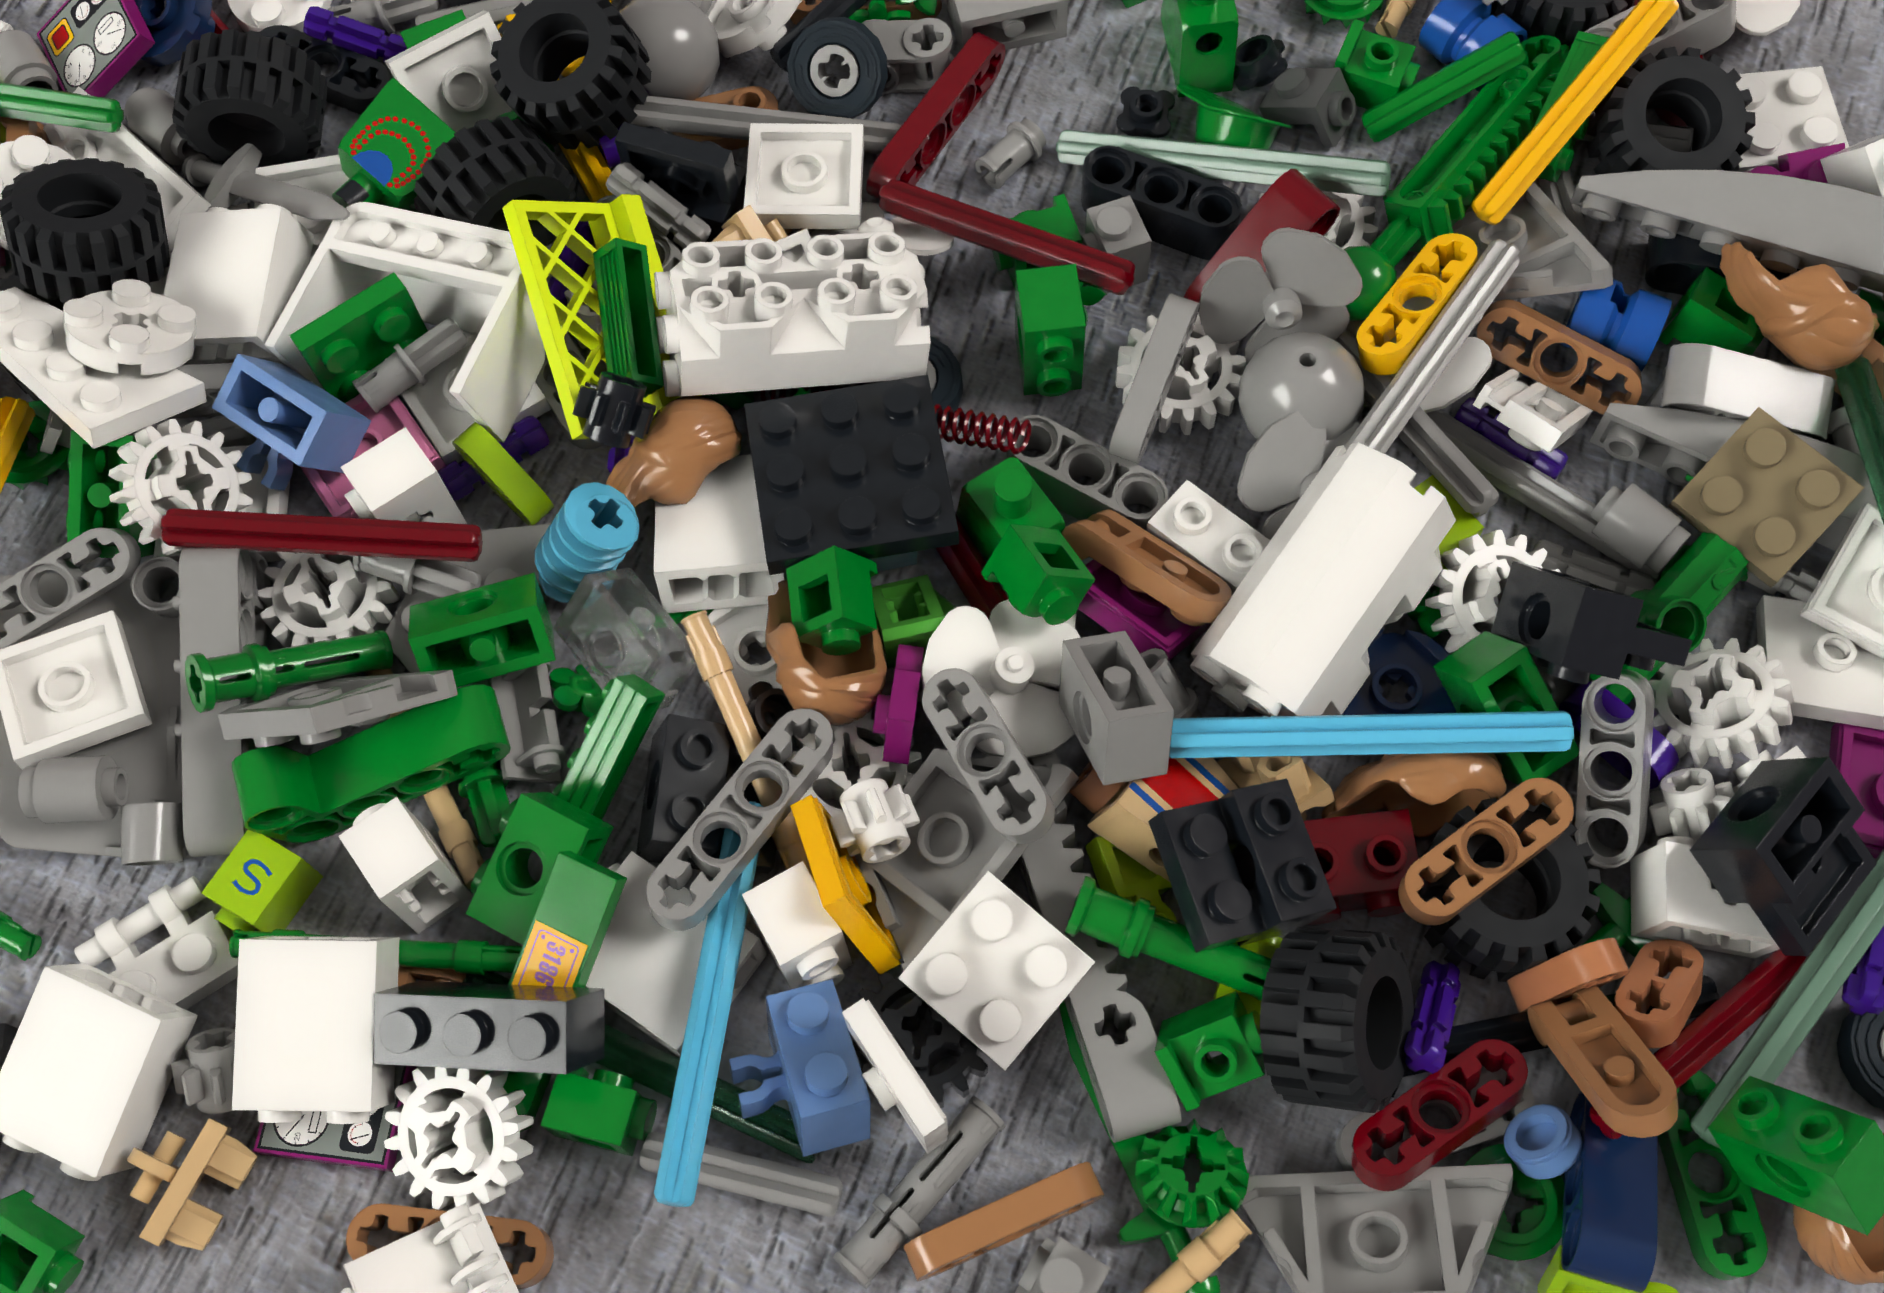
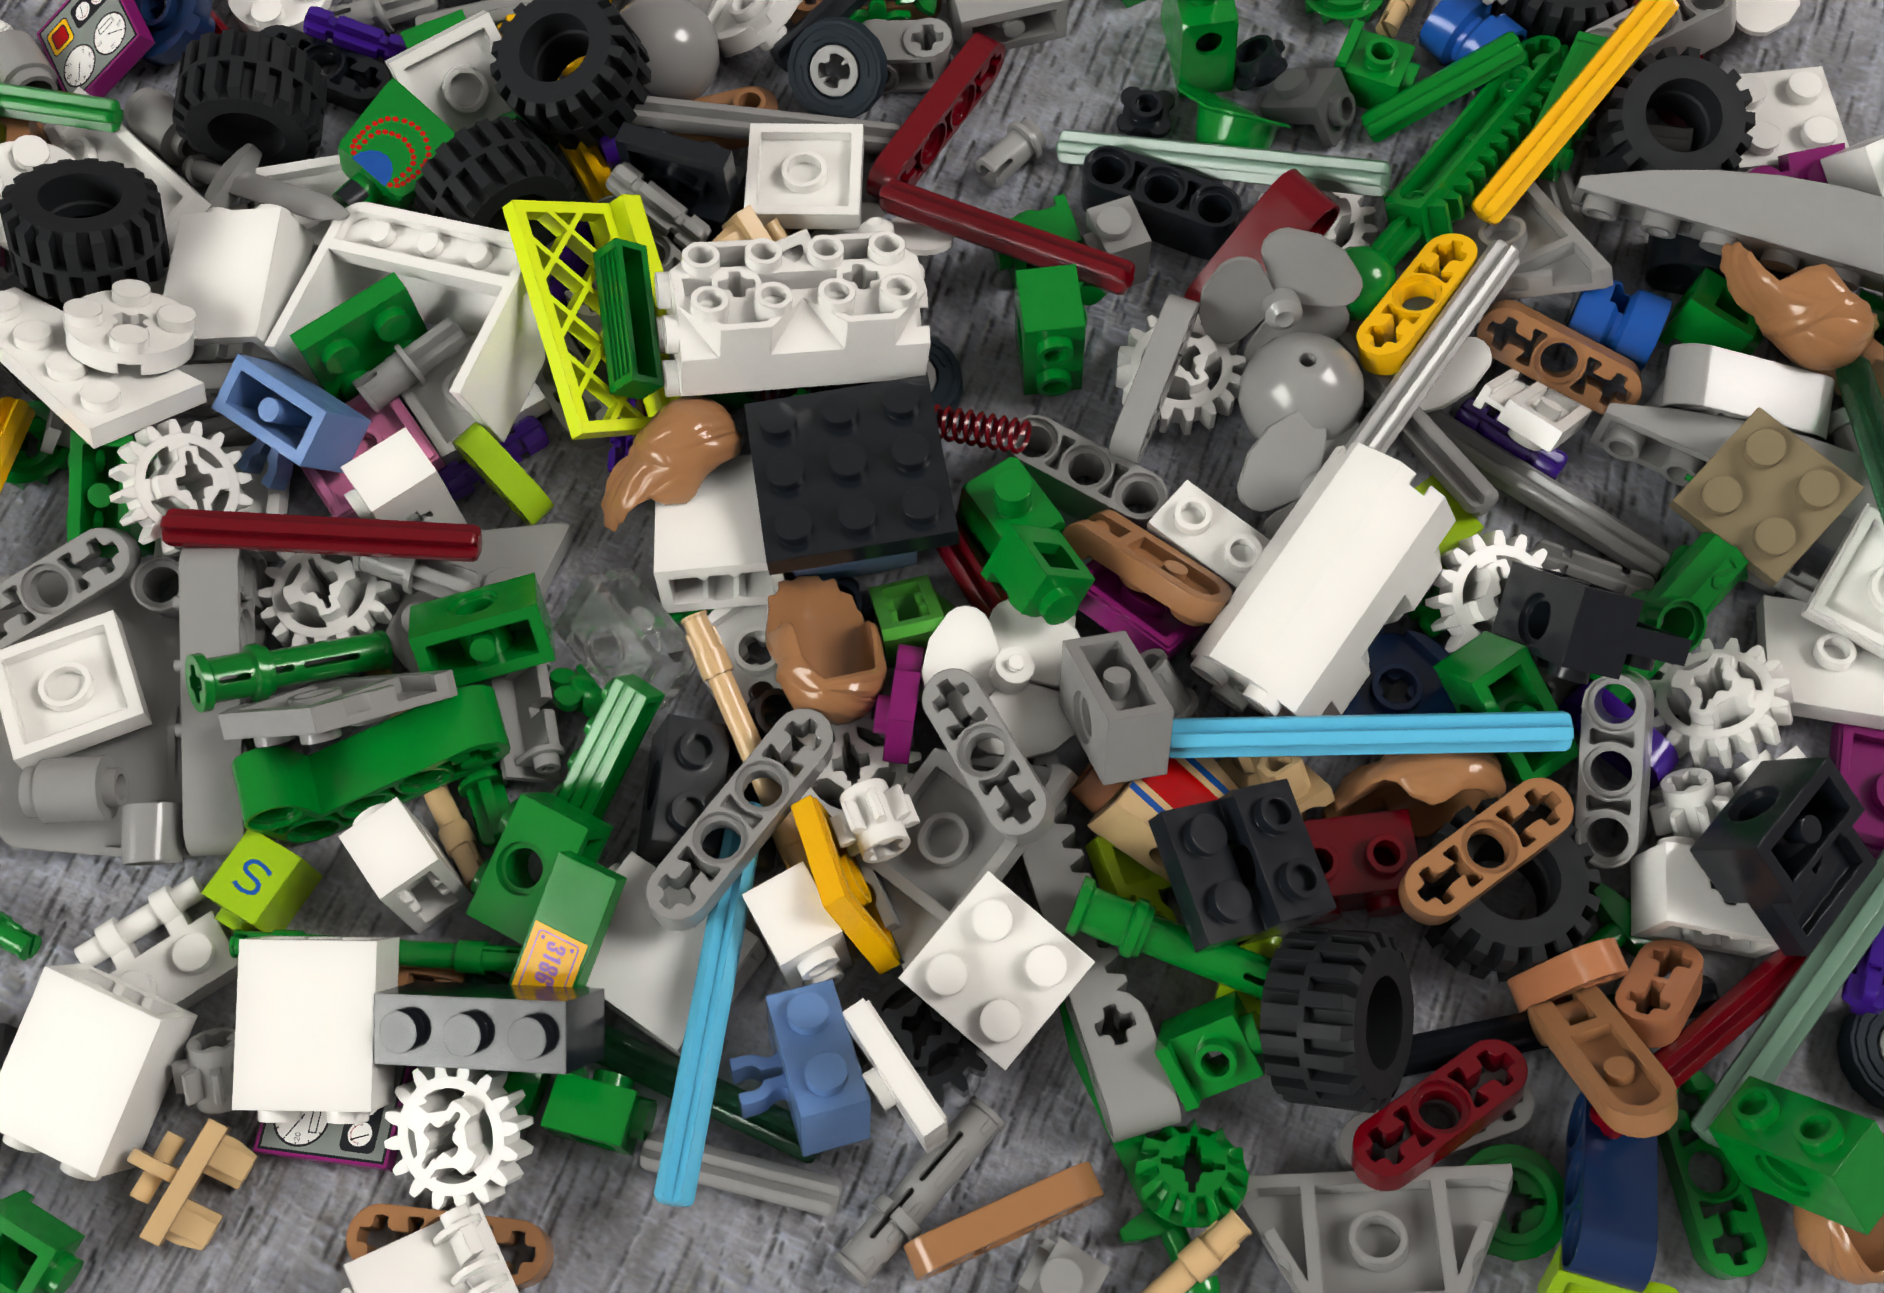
medium azure piece [535,482,640,604] -> none
black gear [572,372,656,448] -> none
green brick [786,545,878,656] -> none
dark purple axle [1404,960,1461,1074] -> none
medium blue tile [1504,1104,1583,1179] -> none
light grey brick [1590,483,1692,574] -> none

